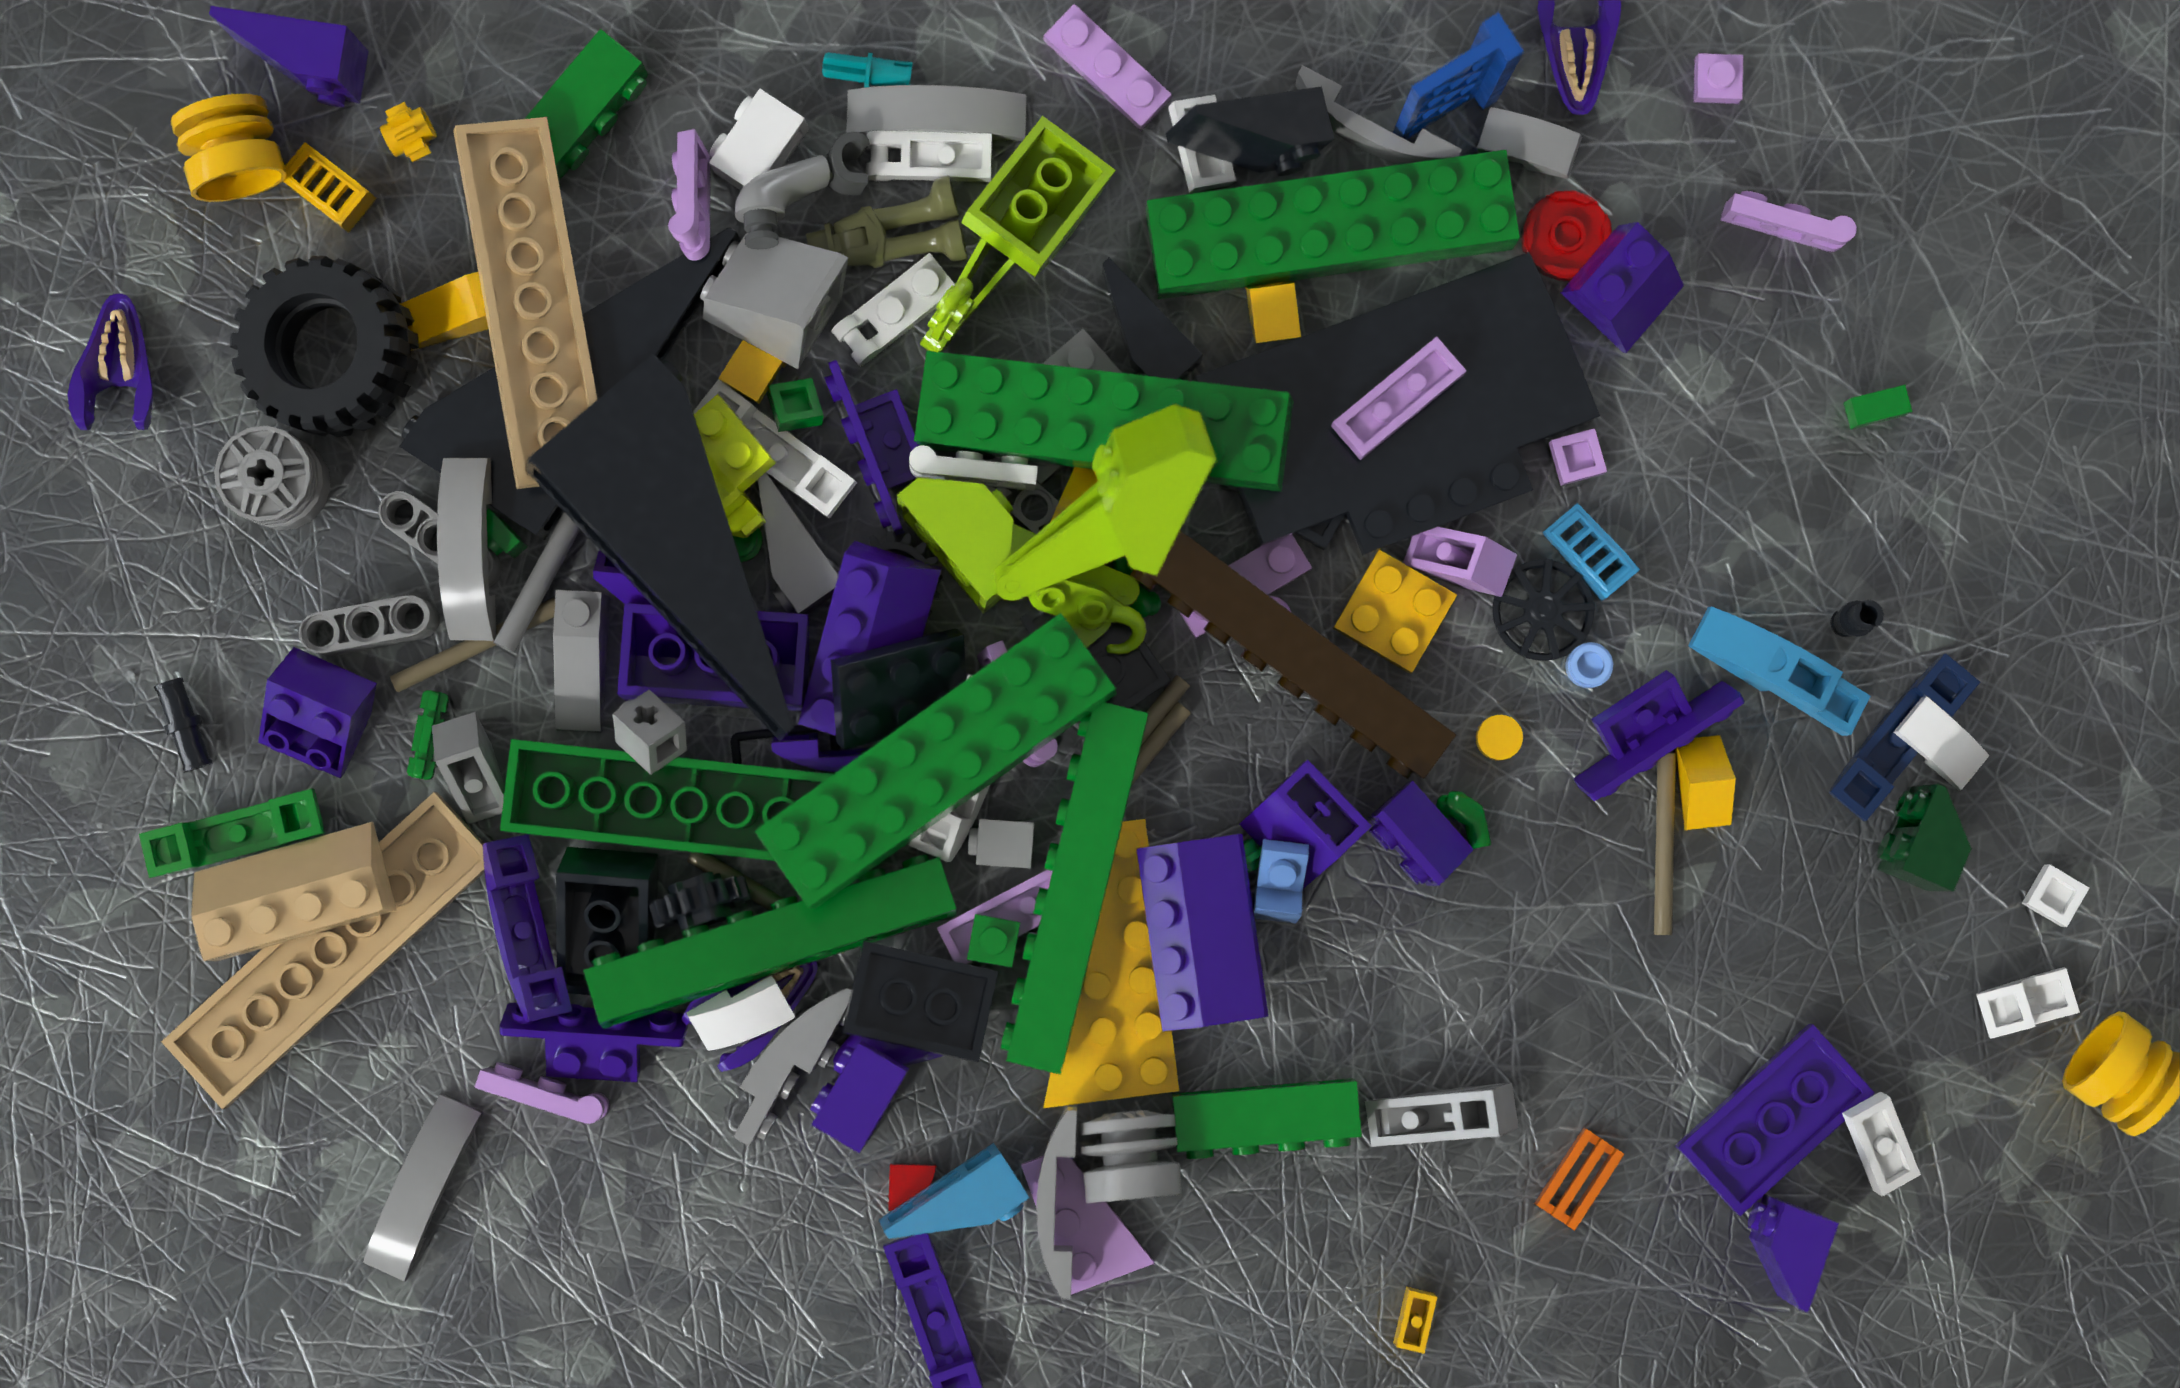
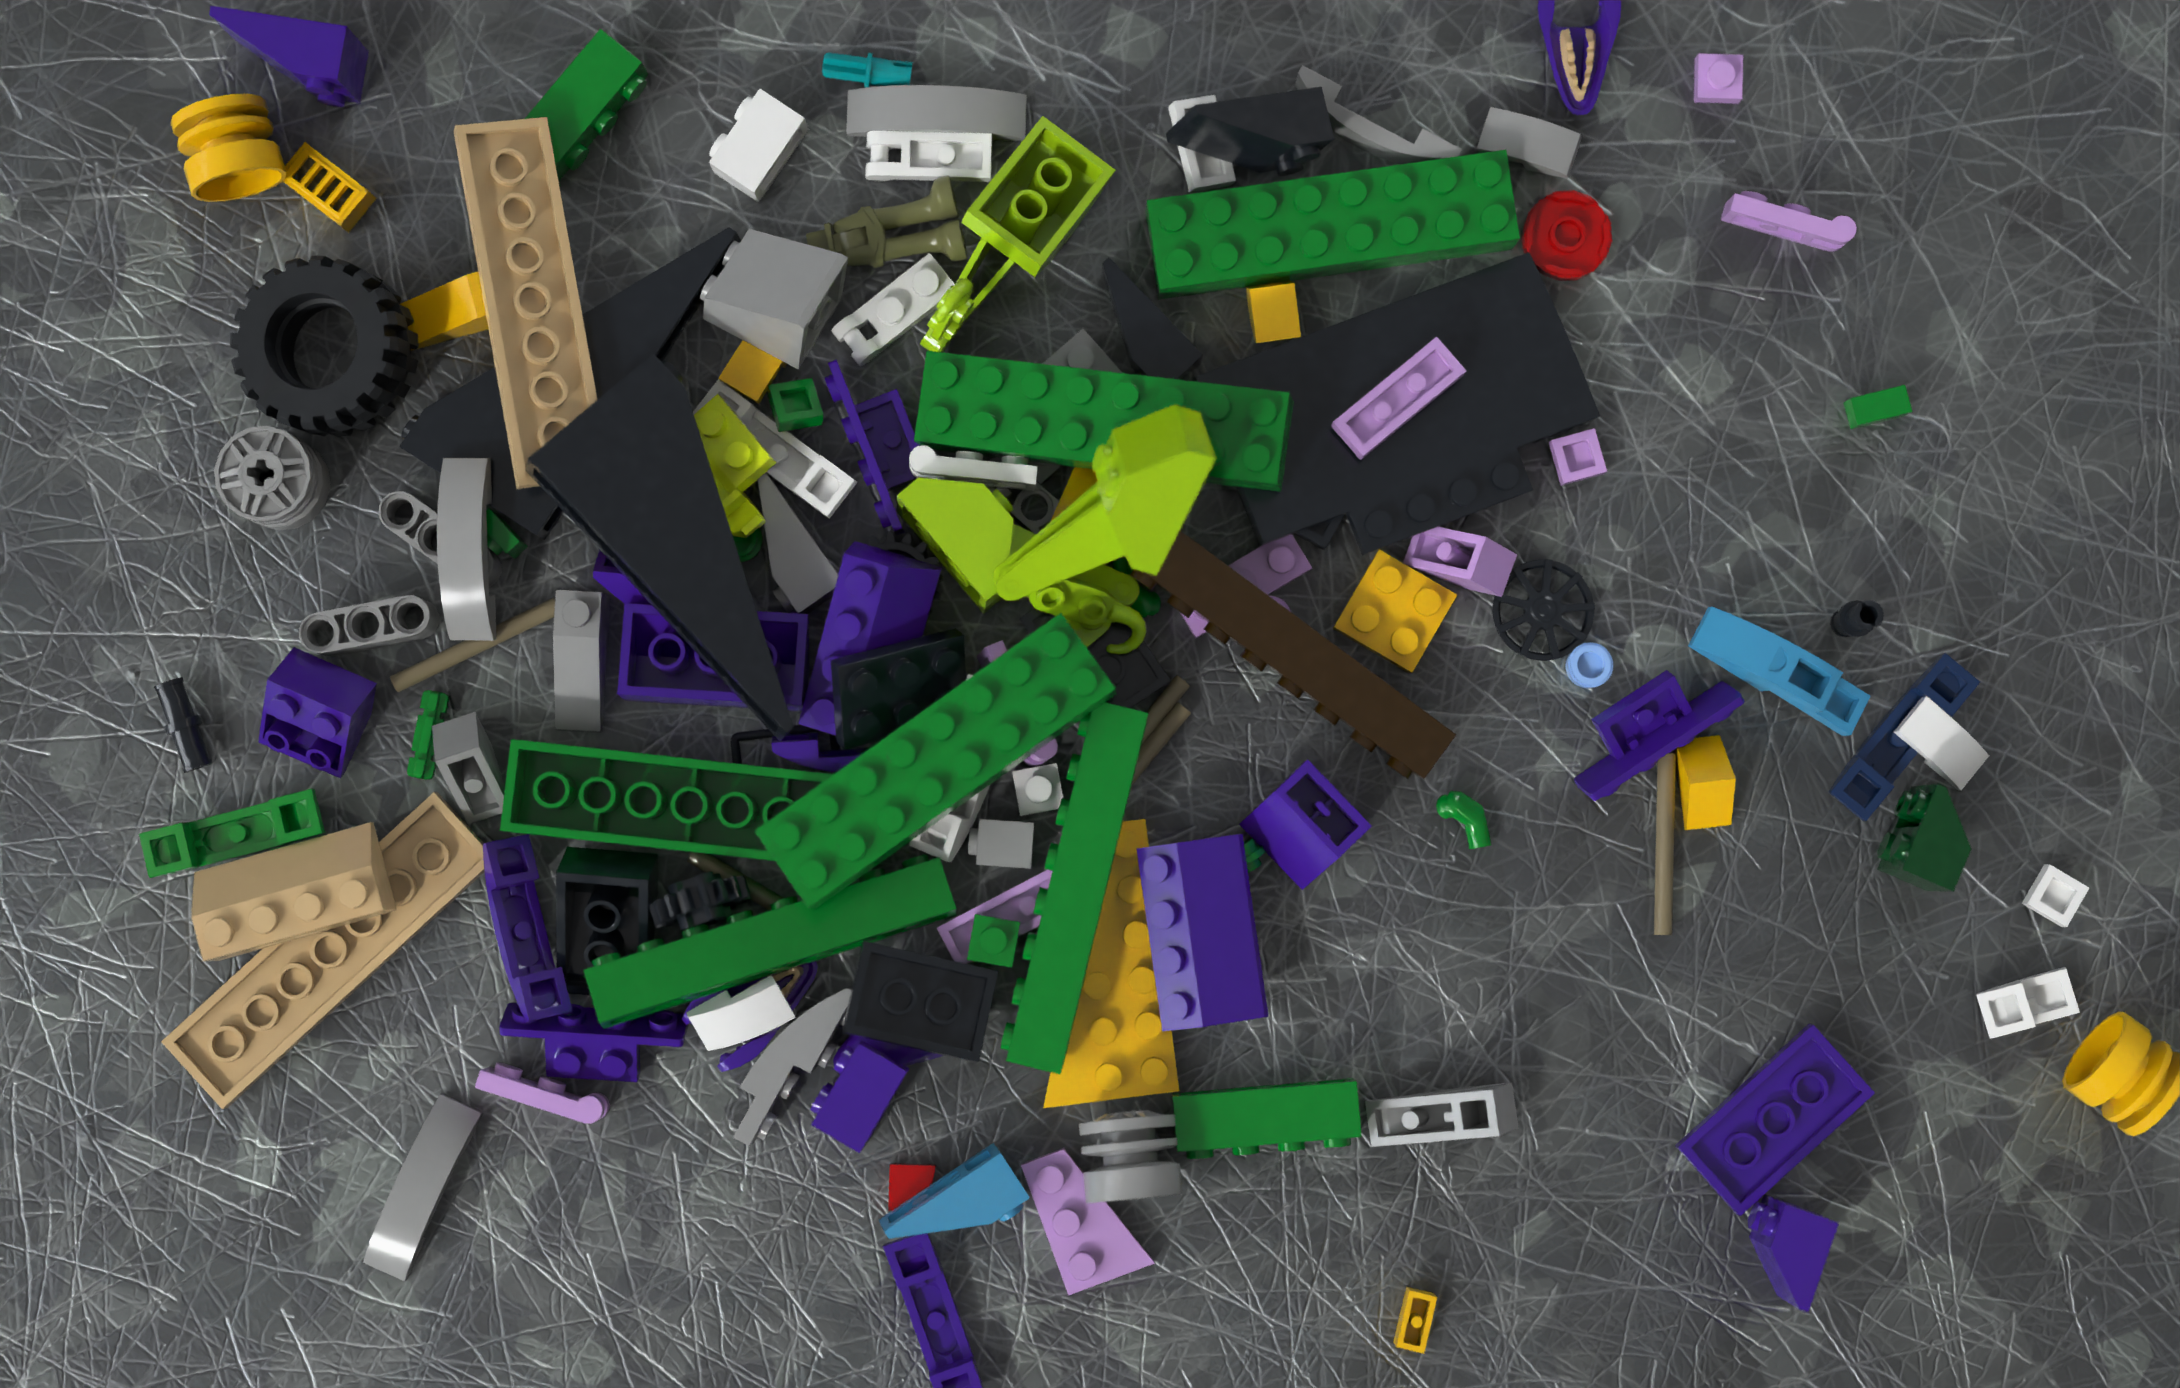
dark purple animal [67,294,153,430] -> none
yellow gear [380,102,437,162] -> none
light grey piece [493,512,581,653] -> none
light grey brick [613,690,687,775] -> none
lavender plate [668,129,710,261] -> none
piece [735,132,870,250] -> none
light grey slope [1036,1106,1077,1299] -> none
lavender plate [1043,4,1172,131] -> none
medium blue slope [1253,839,1309,924] -> none
dark purple slope [1368,781,1474,886] -> none
blue fence [1392,12,1524,140] -> none
yellow tile [1476,715,1523,761] -> none
orange tile [1534,1127,1624,1231] -> none
dark azure slope [1542,503,1640,601] -> none
dark purple slope [1560,222,1684,353] -> none
white plate [1842,1092,1921,1196] -> none
none -> white plate [1012,763,1063,816]

